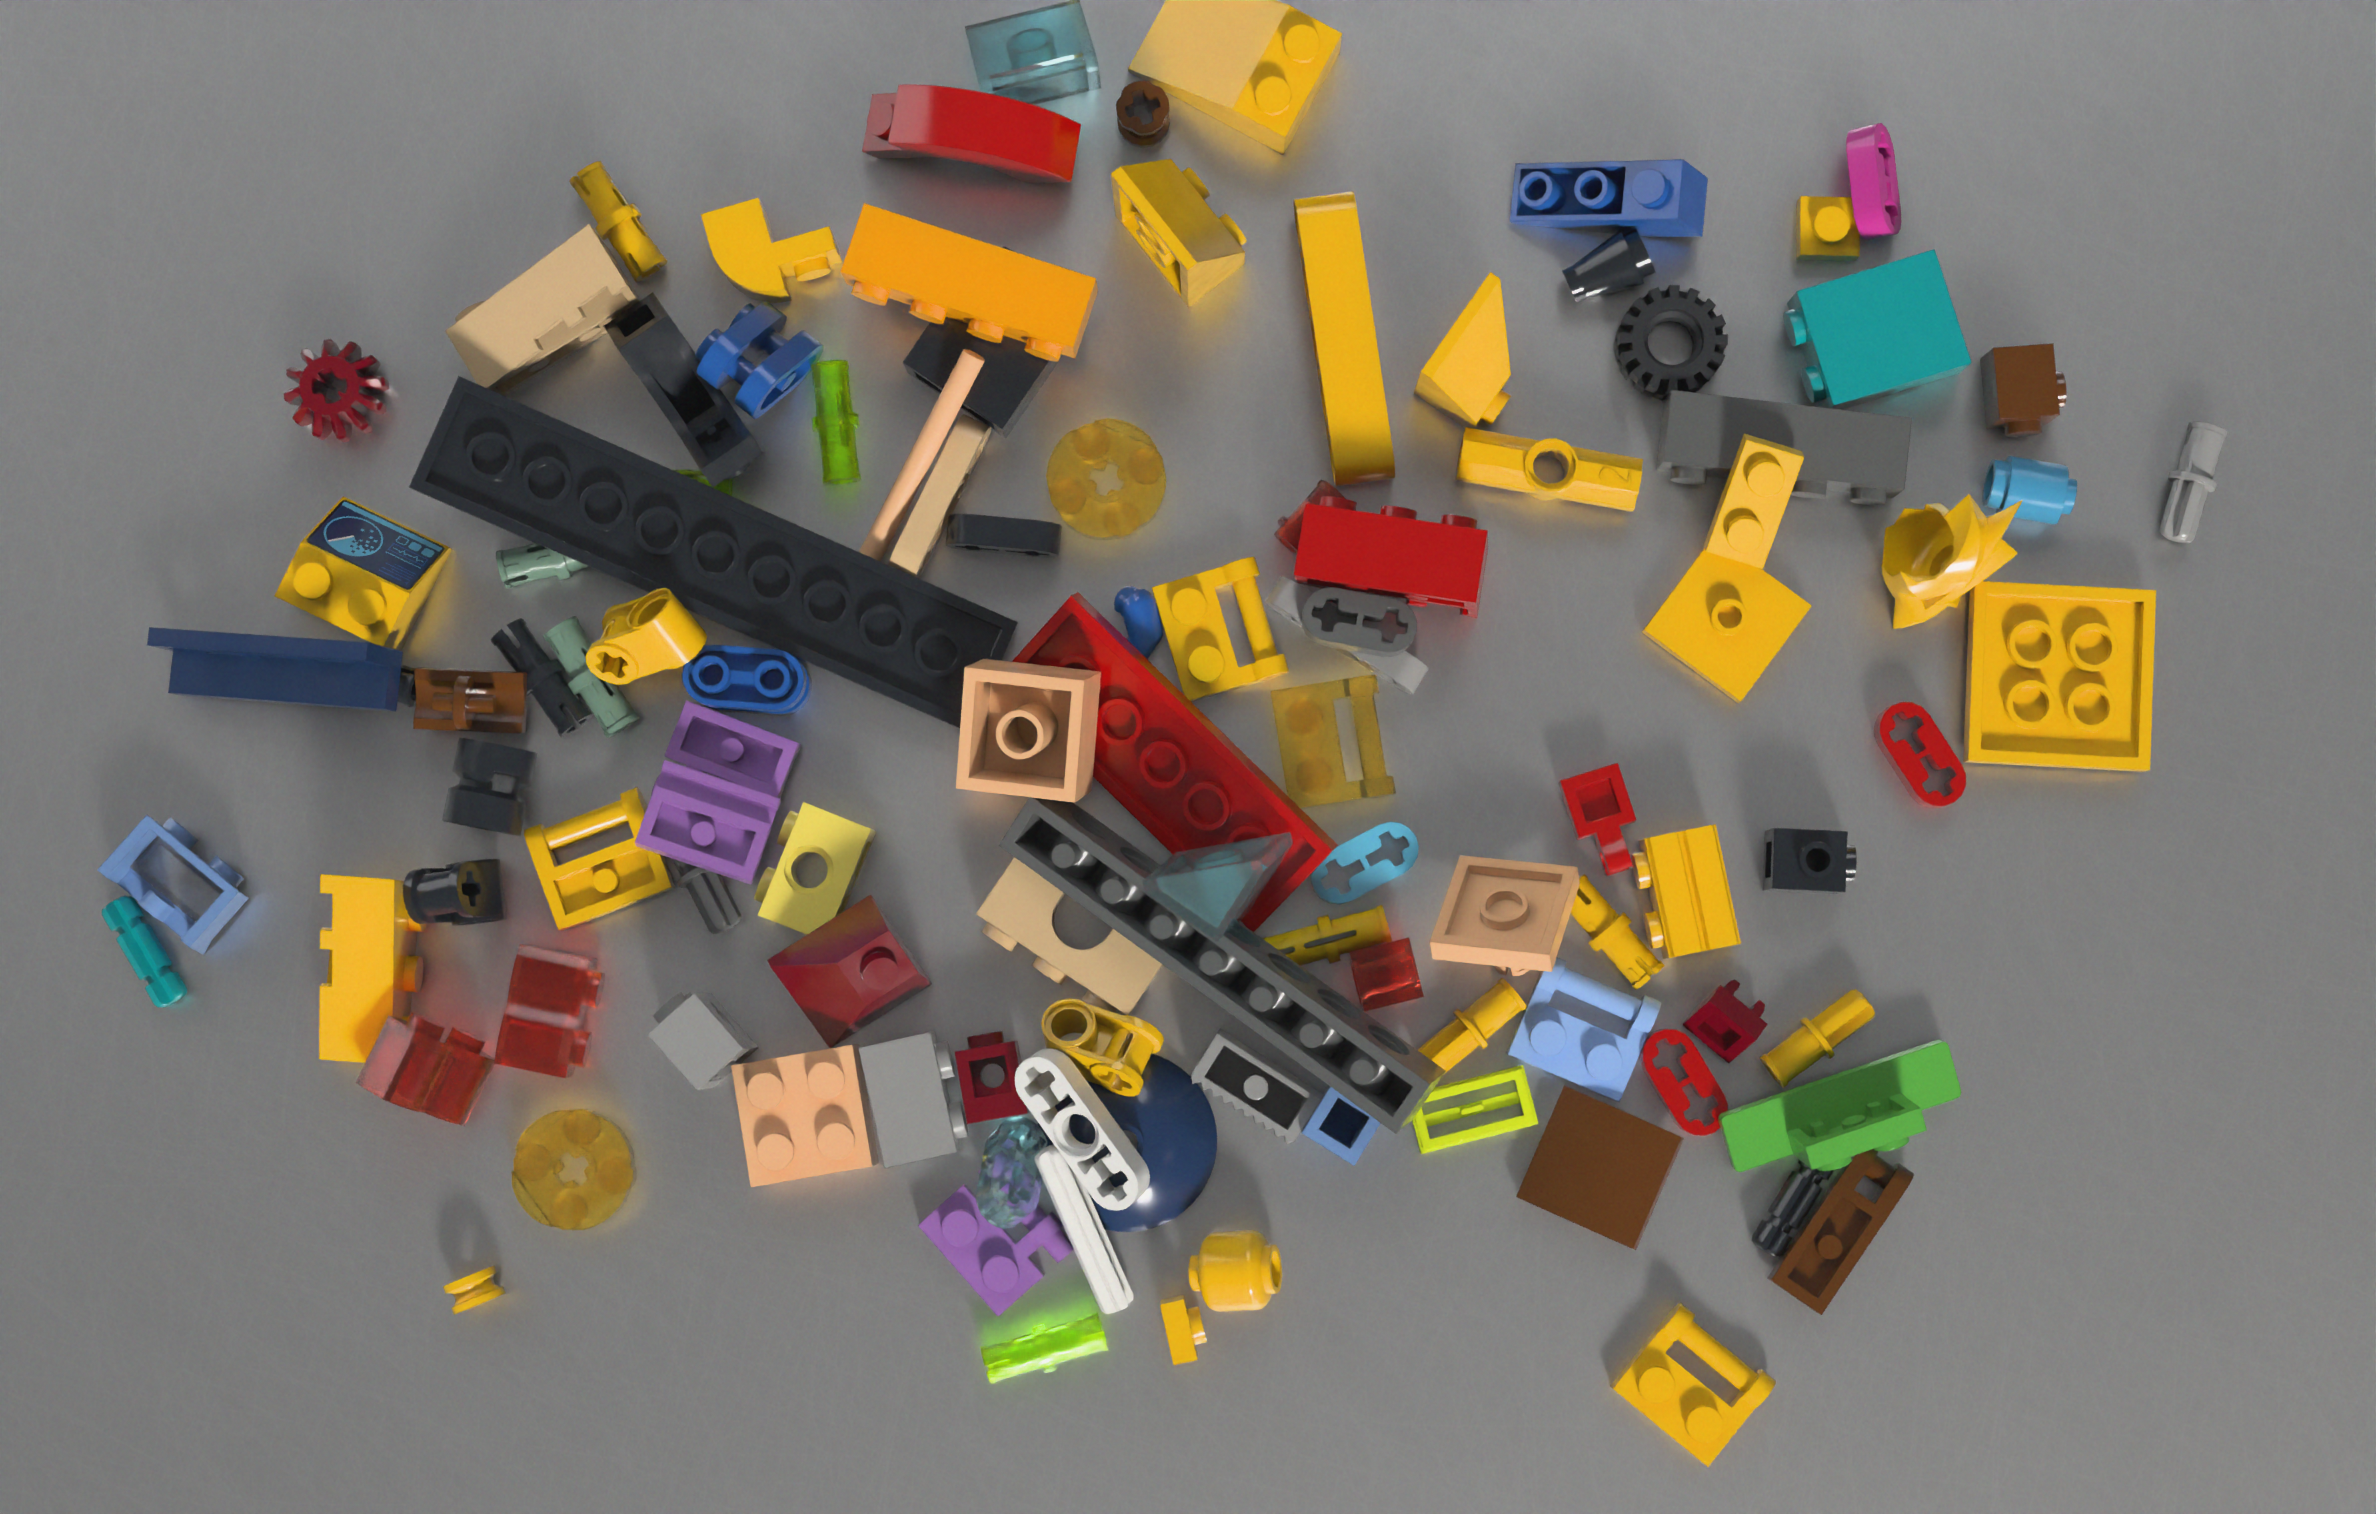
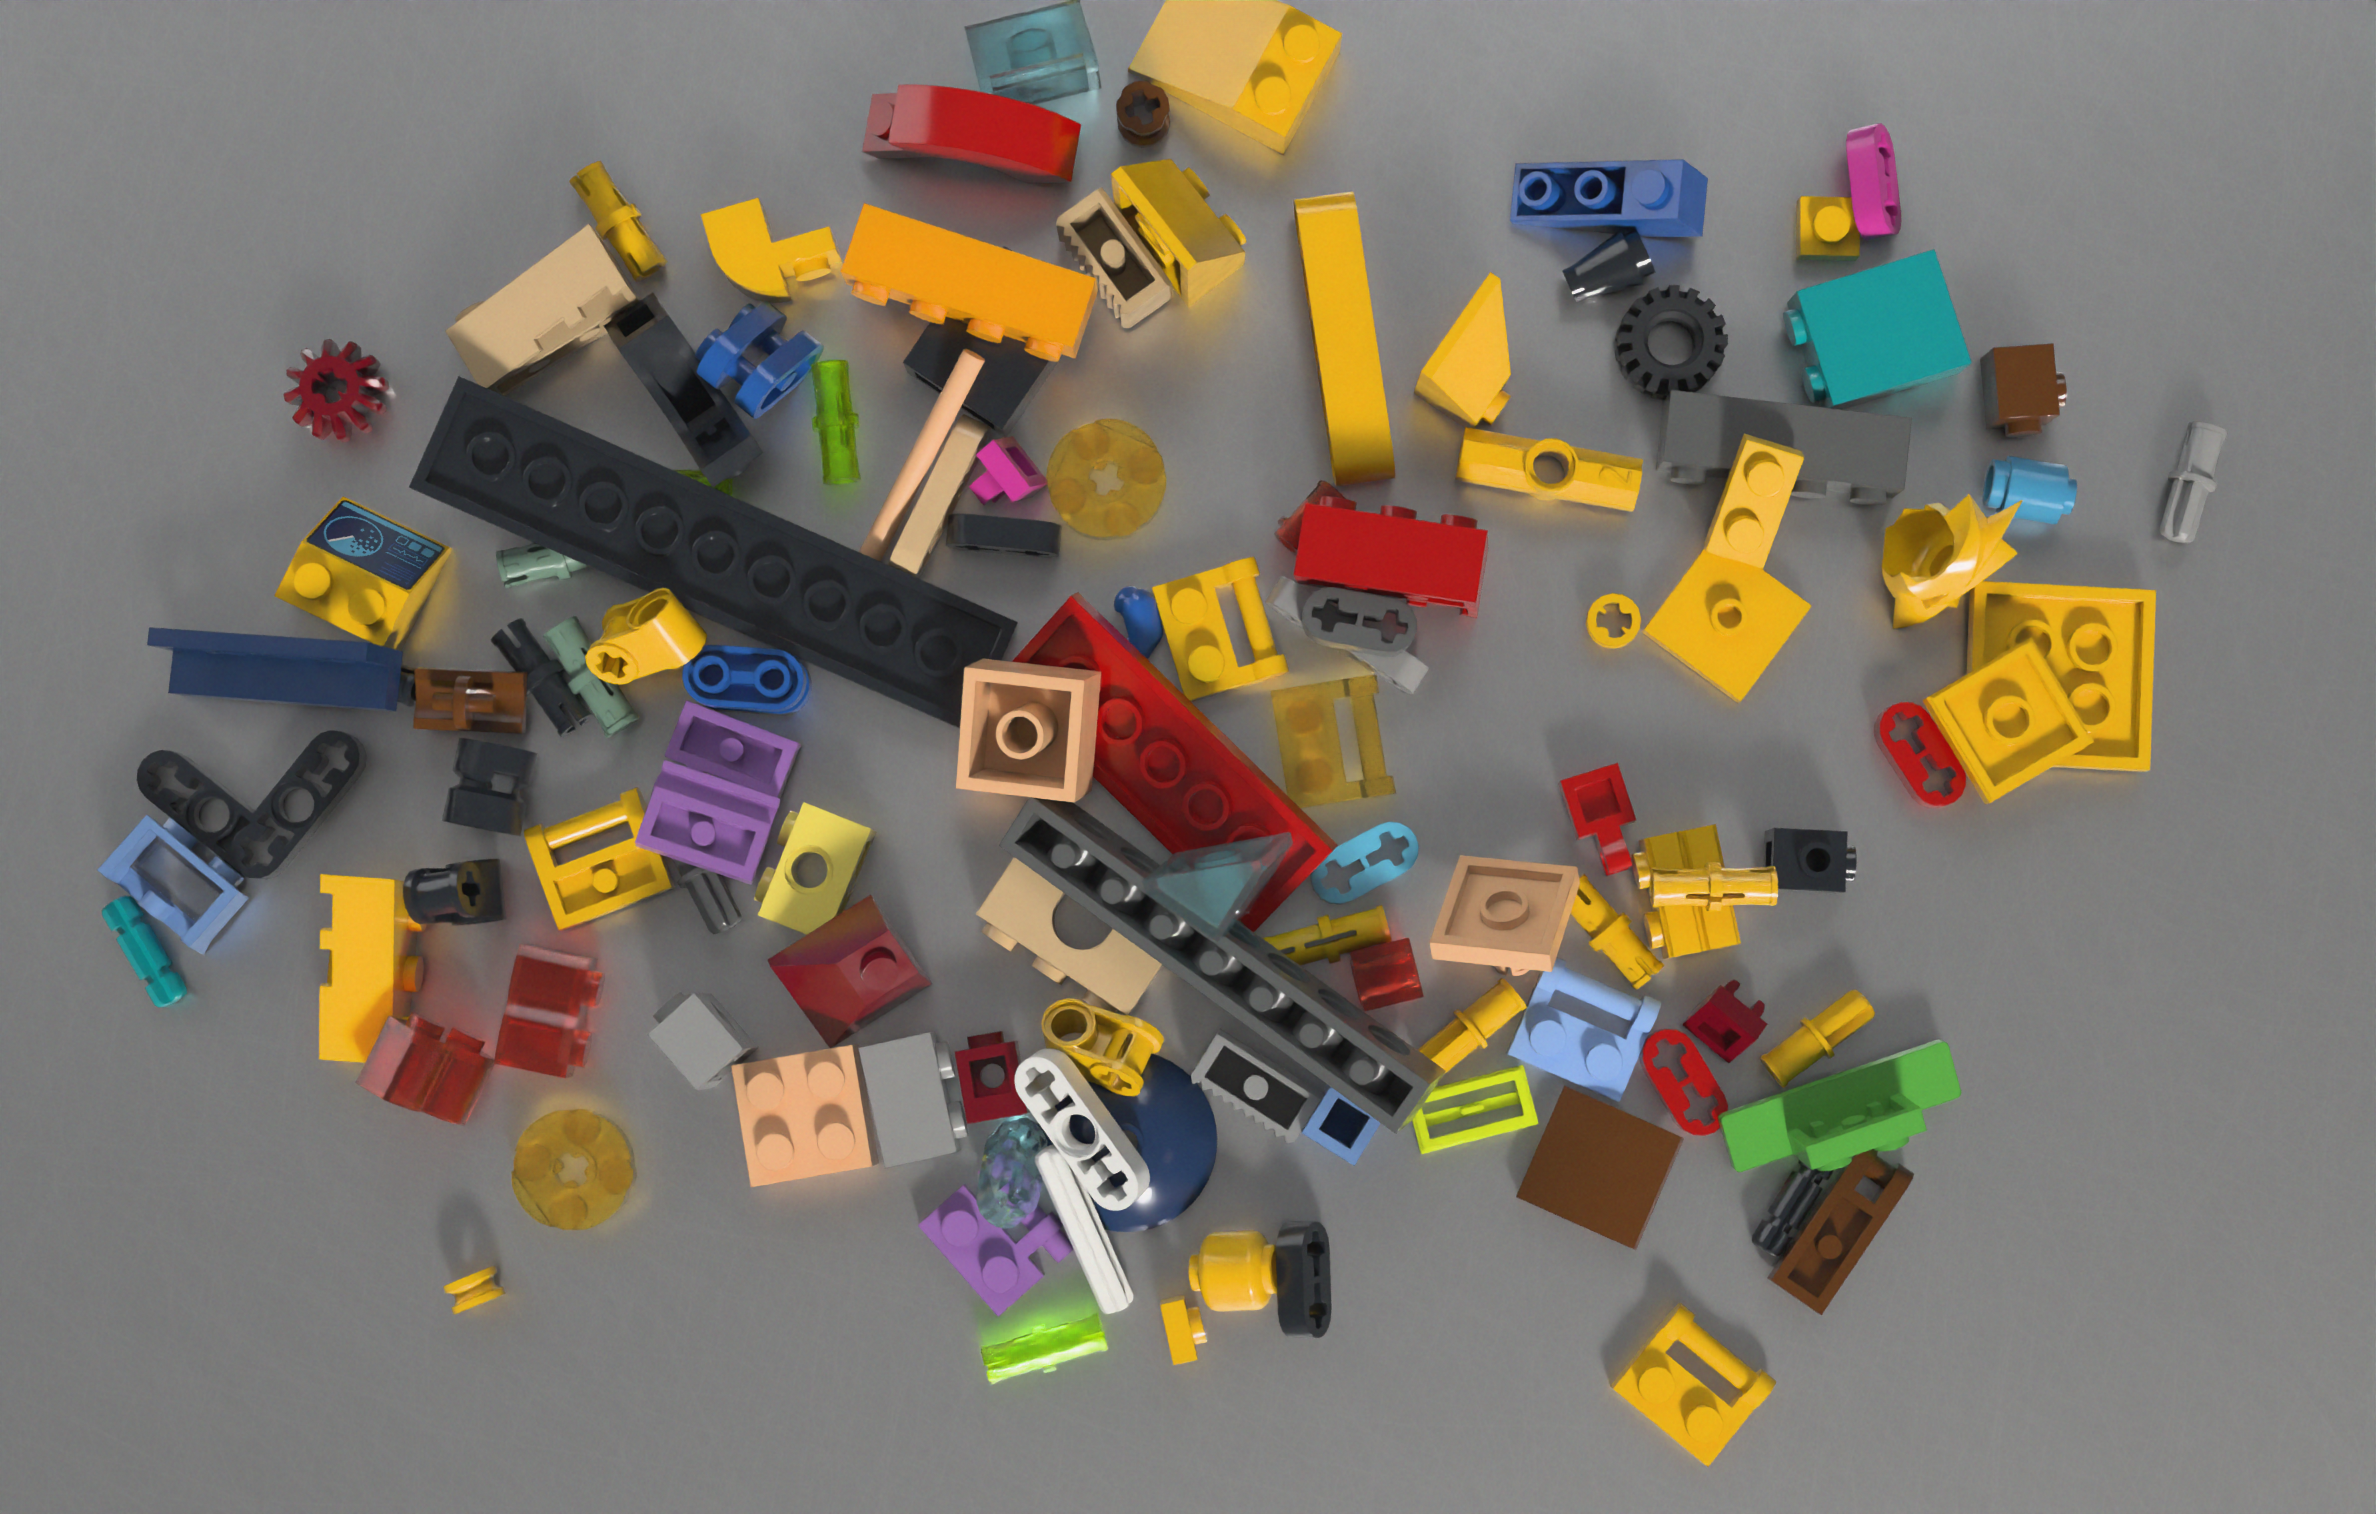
none -> black beam [136,730,367,880]
none -> dark pink tile [969,436,1049,506]
none -> tan brick [1056,187,1173,328]
none -> black beam [1276,1221,1332,1338]
none -> yellow bush [1586,593,1641,649]
none -> yellow pin [1649,862,1778,911]
none -> yellow plate [1922,637,2094,804]

